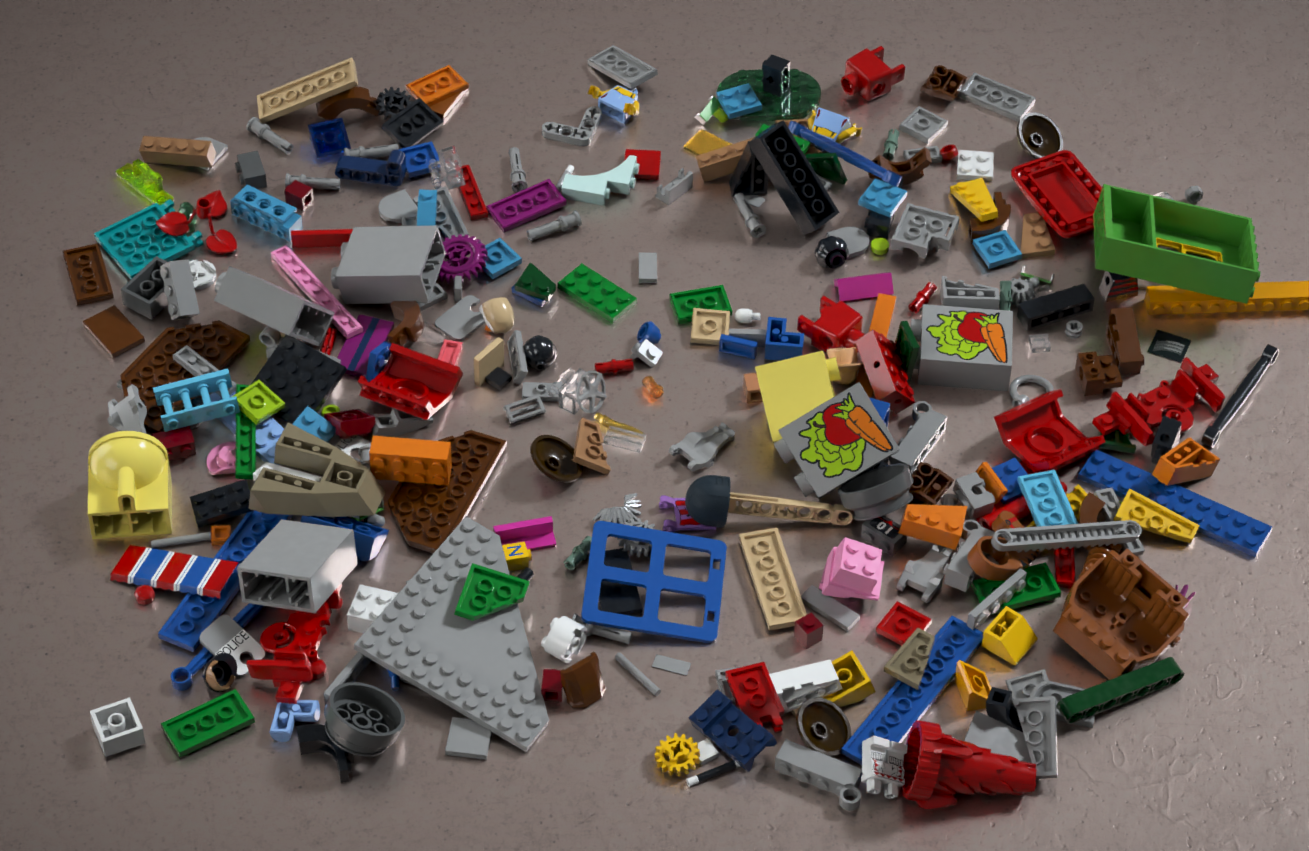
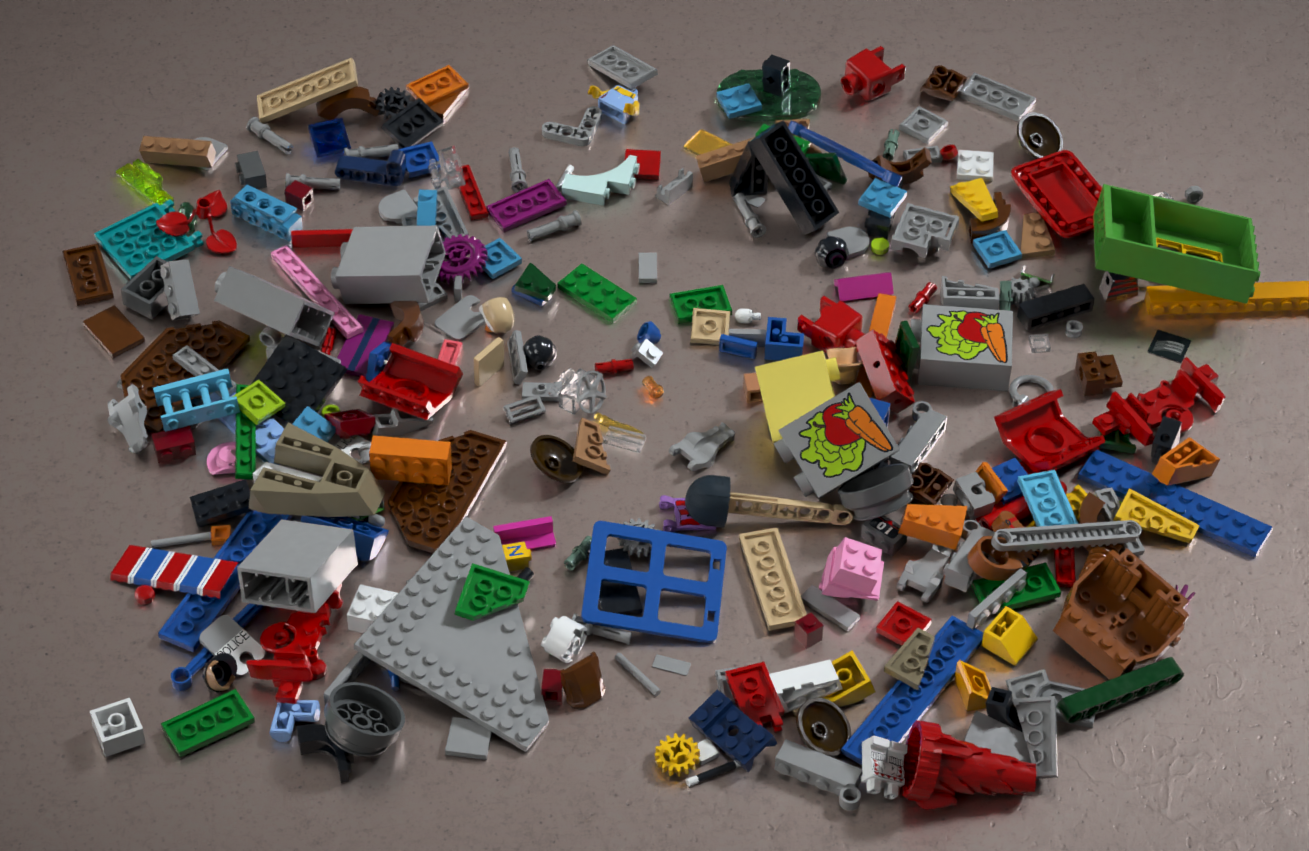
light yellow piece [88,431,172,539] -> none
white tile [189,260,216,290] -> none
black tile [485,367,512,390] -> none
light grey hair [593,493,641,524] -> none
piece [694,96,728,125] -> none
torso [808,107,862,152] -> none
reddish brown wedge [1106,307,1144,375] -> none
black piece [1201,344,1279,448] -> none

